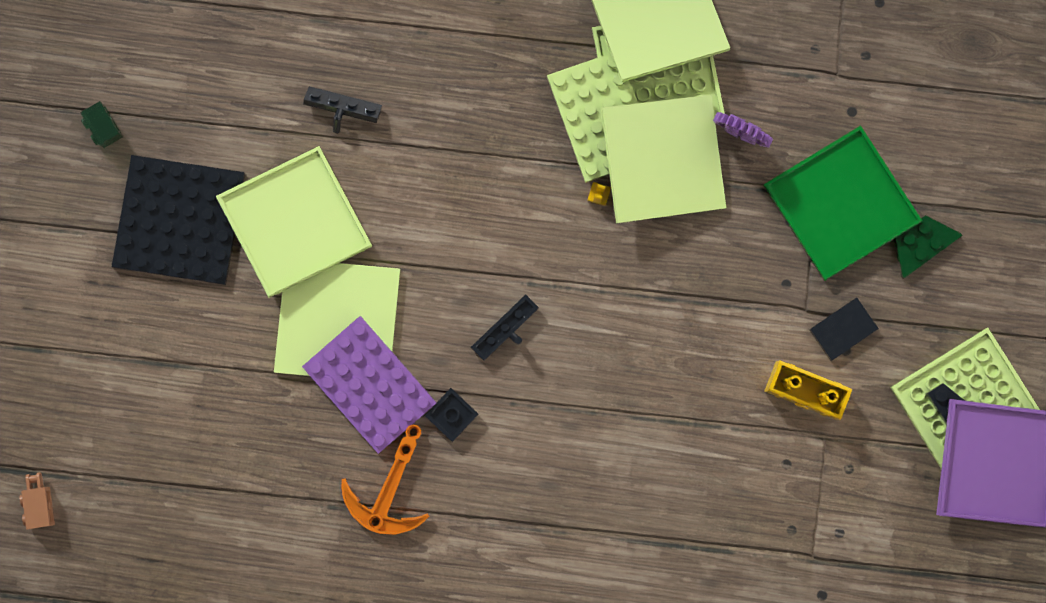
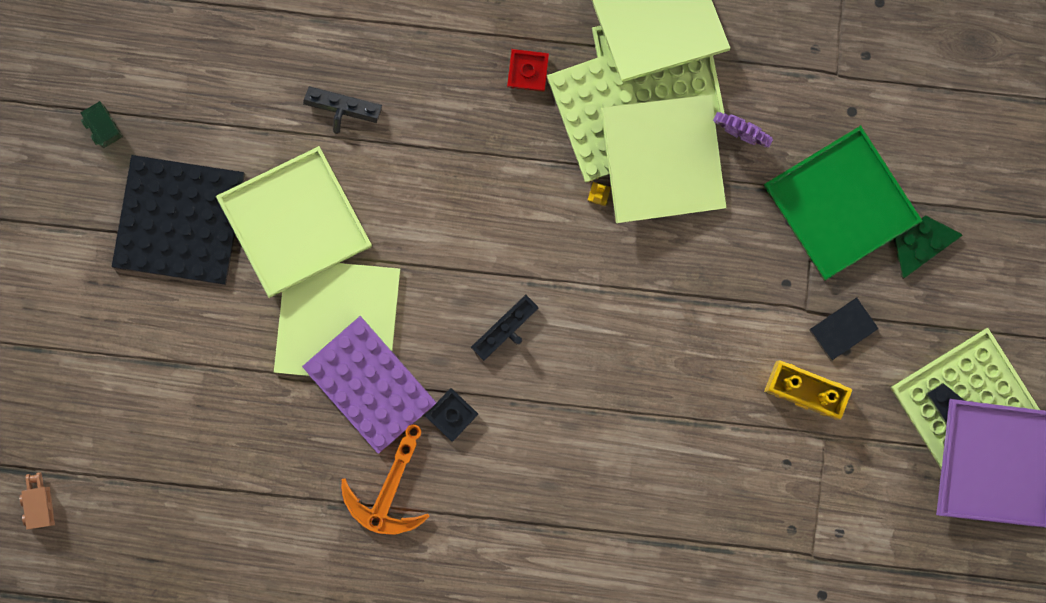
none -> red plate [507,49,549,92]

